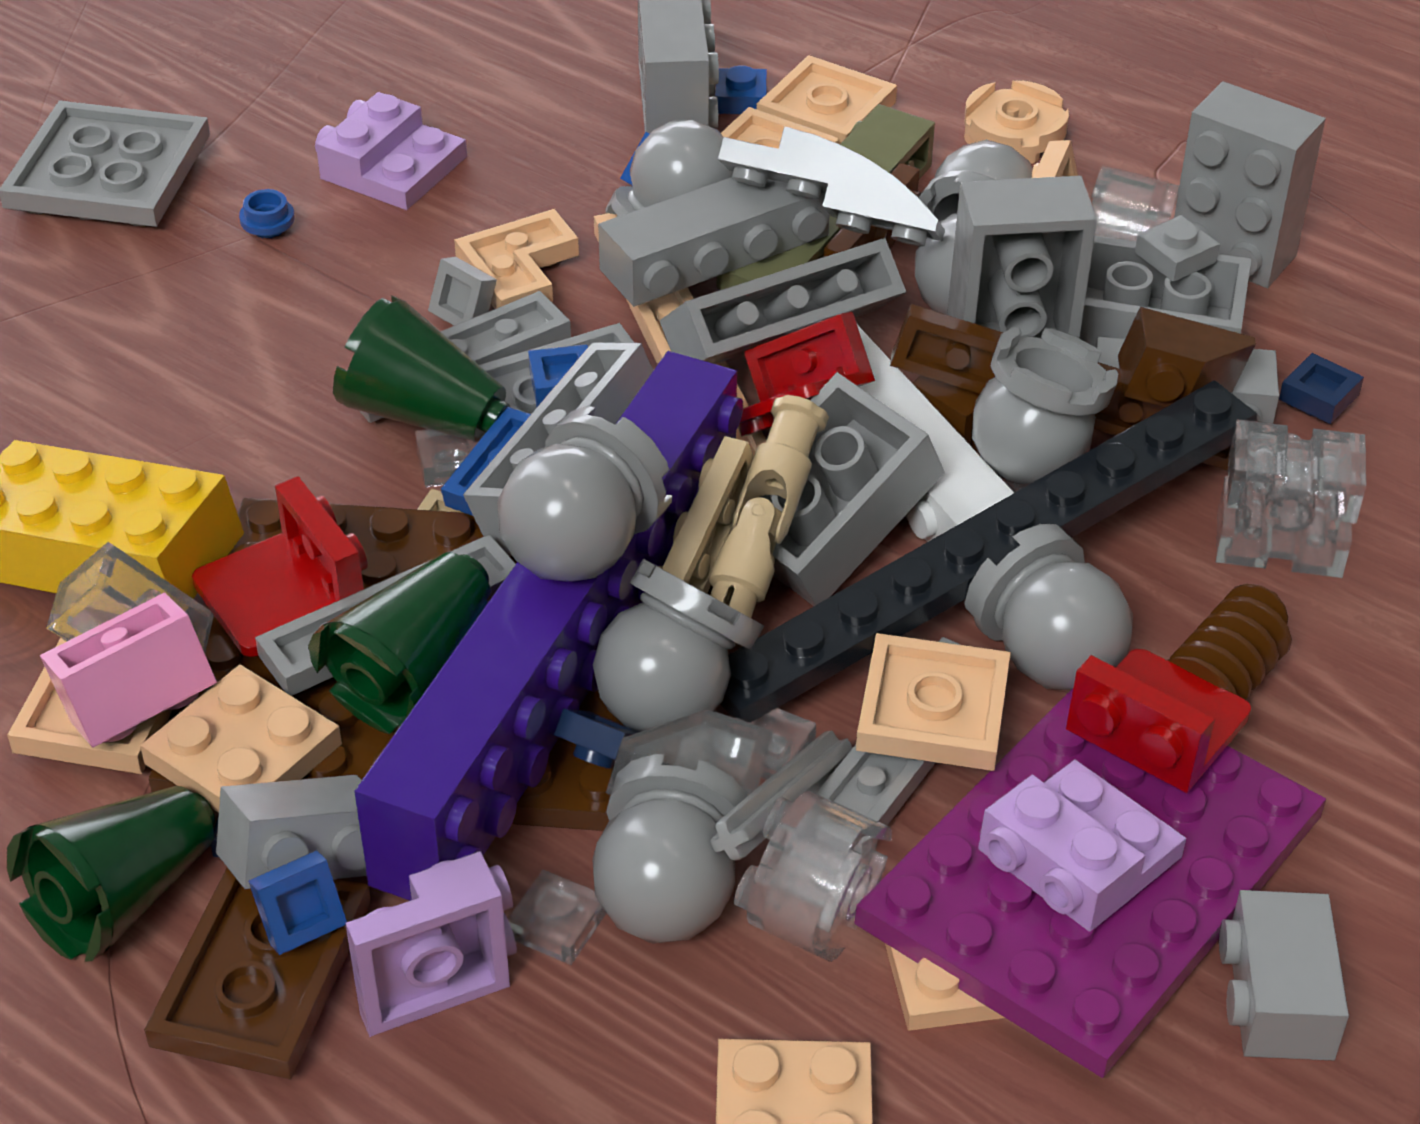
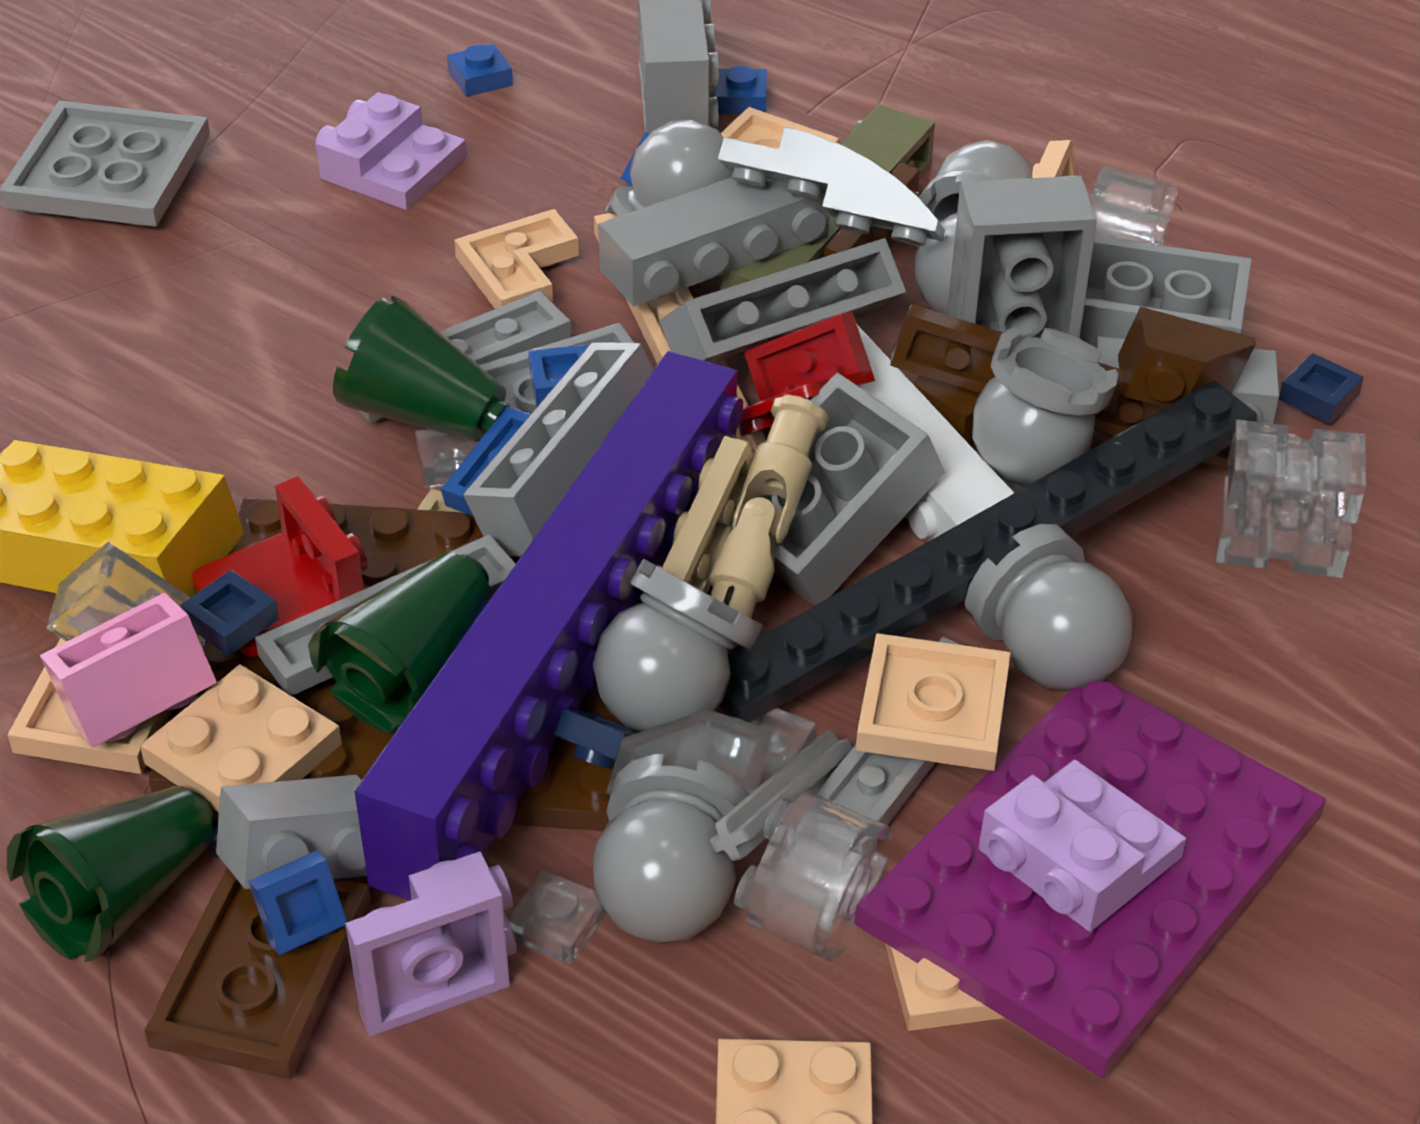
blue plate [239,189,295,238] -> none
light grey plate [428,257,497,326] -> none
light grey tile [497,406,672,582] -> none
light nougat plate [757,55,897,144] -> none
light nougat plate [964,81,1069,164] -> none
red bracket [1066,649,1251,793] -> none
light grey plate [1135,215,1220,282] -> none
reddish brown piece [1168,584,1292,700] -> none
light grey brick [1174,81,1326,289] -> none
light grey brick [1219,890,1349,1061] -> none
none -> dark blue plate [180,570,279,656]
none -> blue plate [447,43,513,97]

